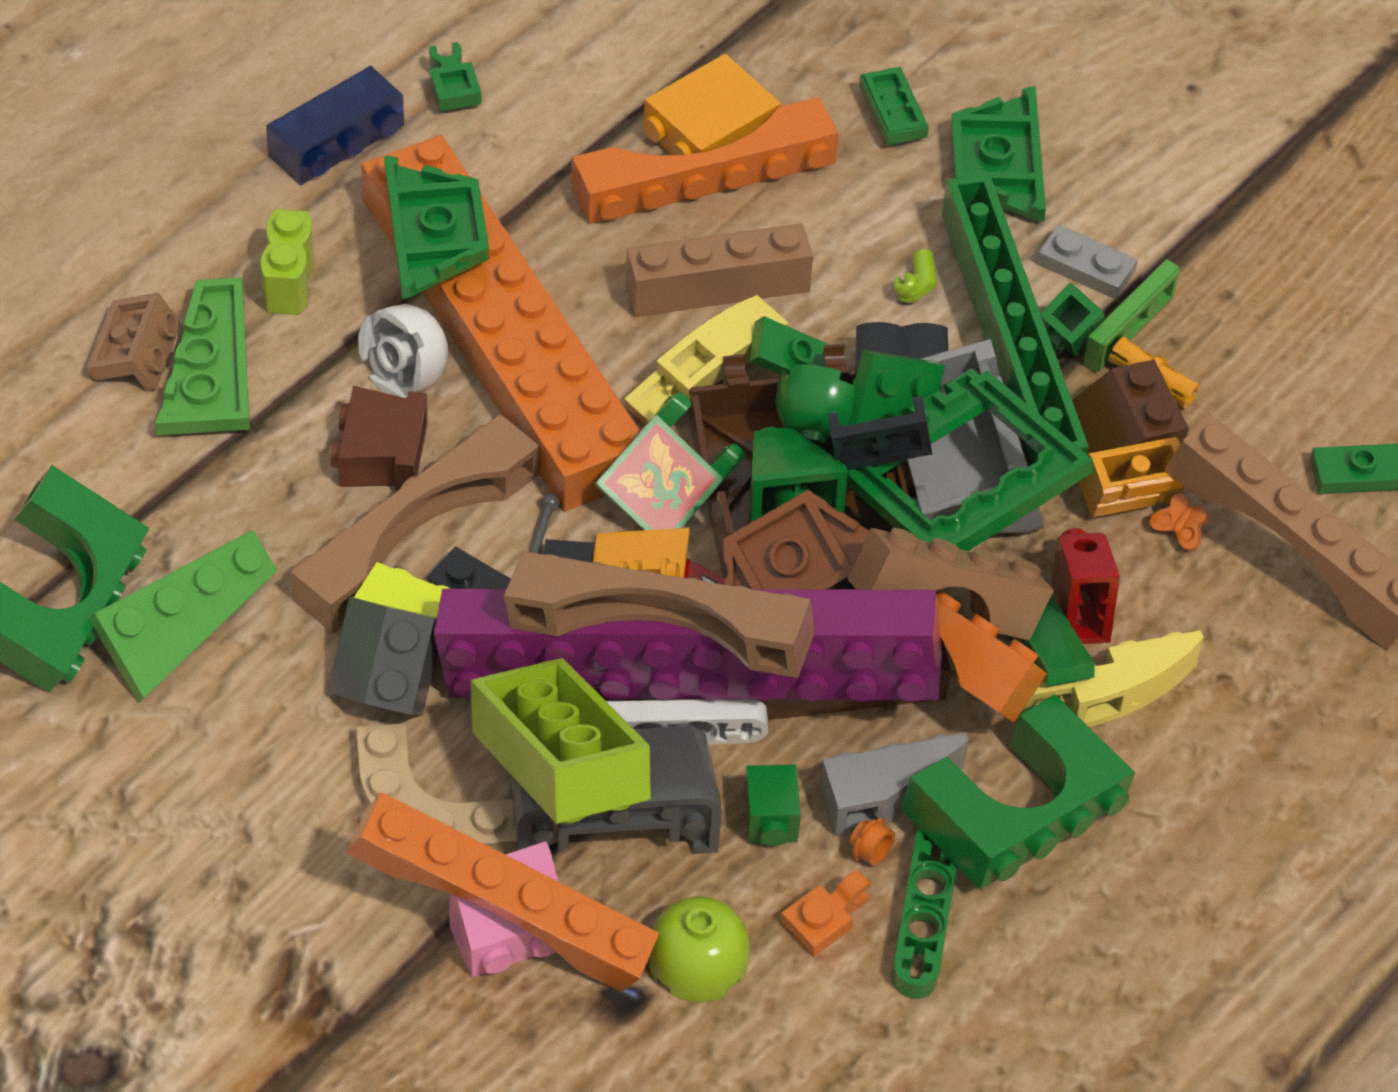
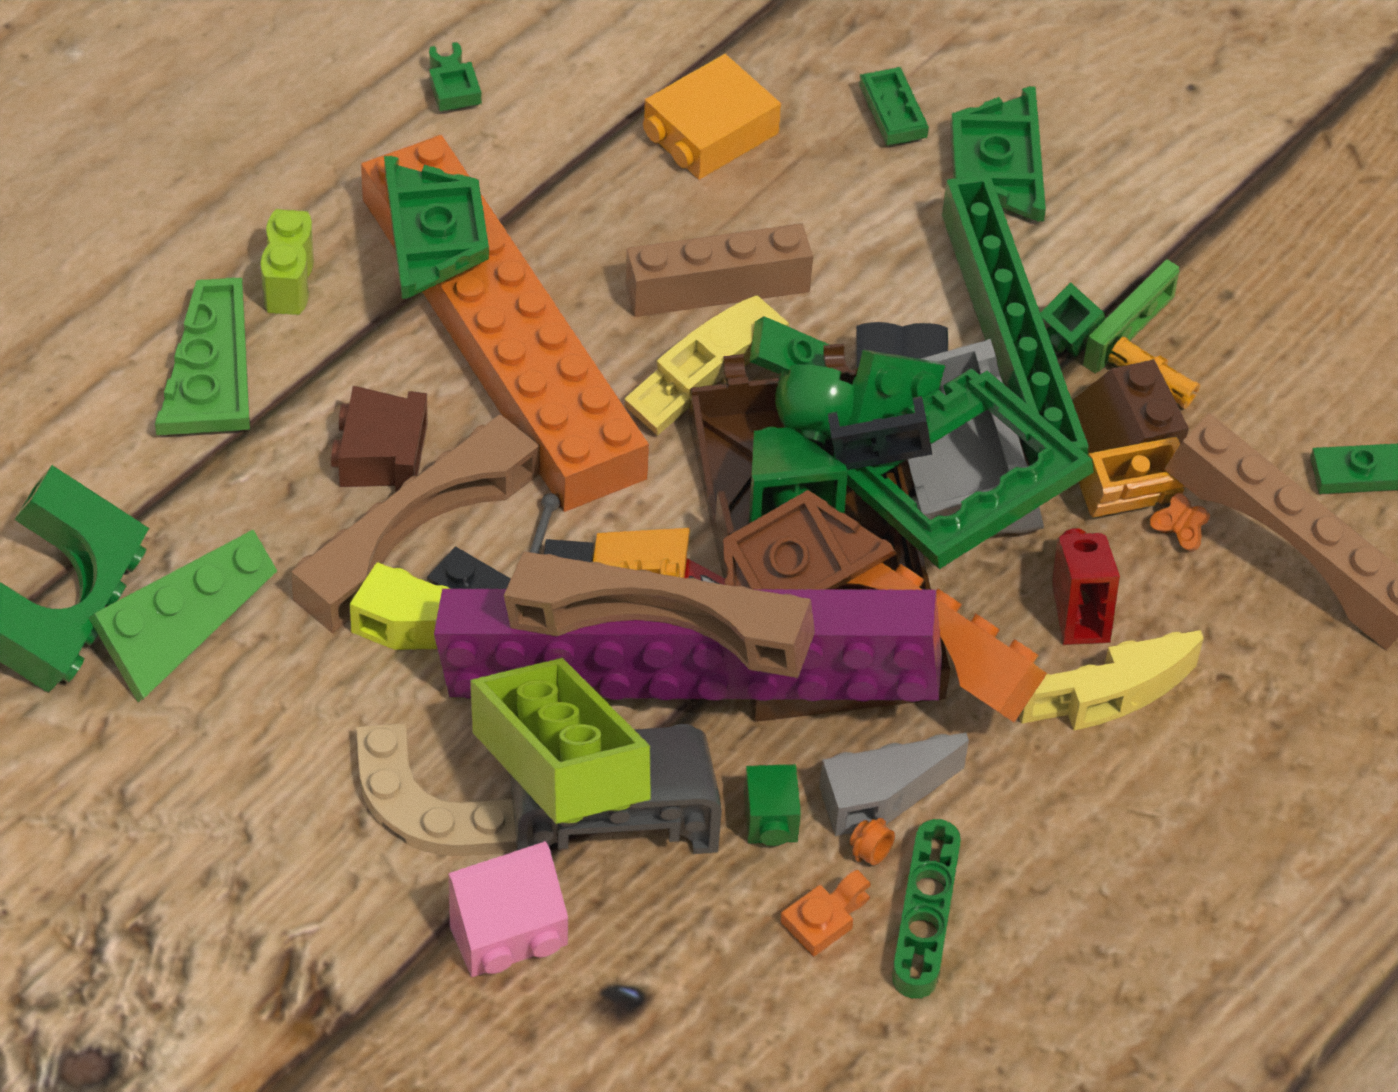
medium nougat bracket [86,293,180,391] -> none
clear blue brick [266,65,404,186] -> none
dark grey slope [327,597,438,715] -> none
orange arch [346,792,659,992] -> none
white cylinder [358,304,448,398] -> none
orange arch [571,97,838,224] -> none
flag [593,392,745,530] -> none
white beam [606,699,769,745] -> none
lime cylinder [648,896,750,1003] -> none
medium nougat arch [848,528,1054,640] -> none
lime arm [893,249,937,303] -> none
green arch [901,694,1135,890] -> none
green tile [1019,595,1095,686] -> none
light grey plate [1037,224,1138,300] -> none

